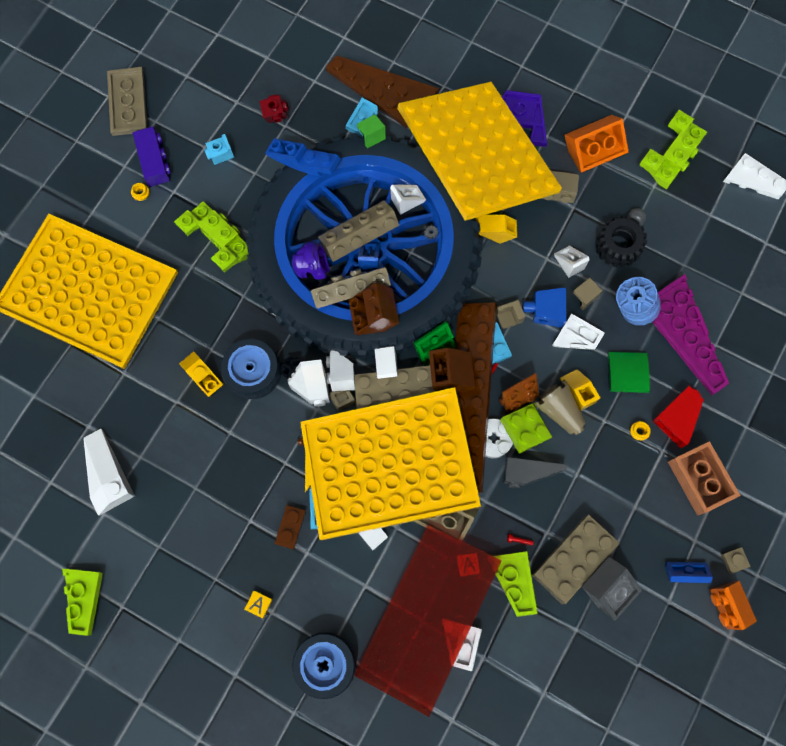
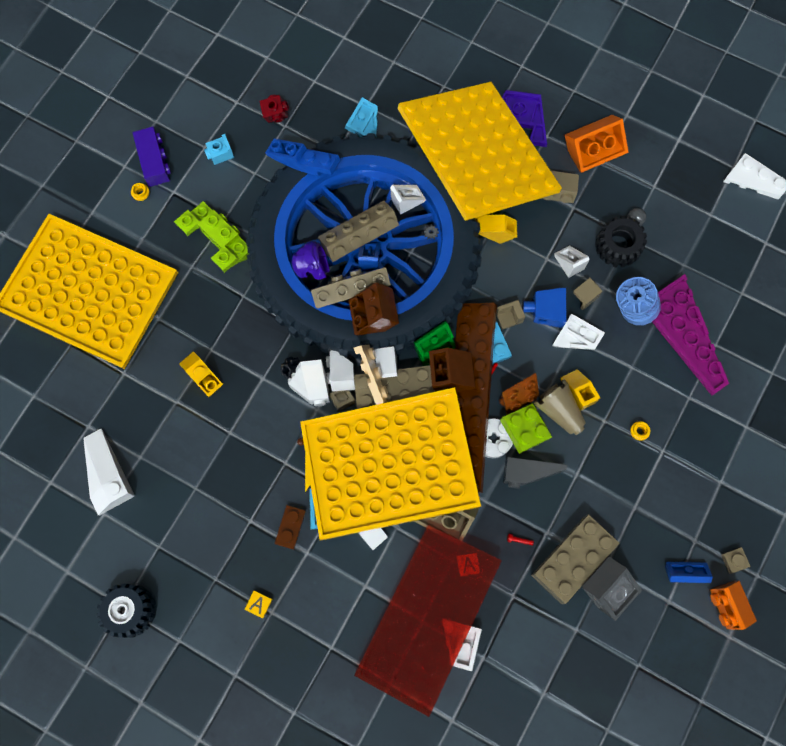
lime wing [62,568,103,636] -> none
dark tan plate [107,67,148,136] -> none
wheel [221,339,281,399] -> none
wheel [292,632,356,699] -> none
reddish brown wing [326,55,439,129] -> none
bright green panel [357,114,386,148] -> none
lime wing [487,551,538,617] -> none
green slope [607,352,650,393] -> none
lime bracket [640,110,707,189] -> none
red slope [652,386,704,448] -> none
nougat brick [668,441,741,516] -> none
none -> black wheel [96,584,156,638]
none -> tan wing [354,345,388,405]

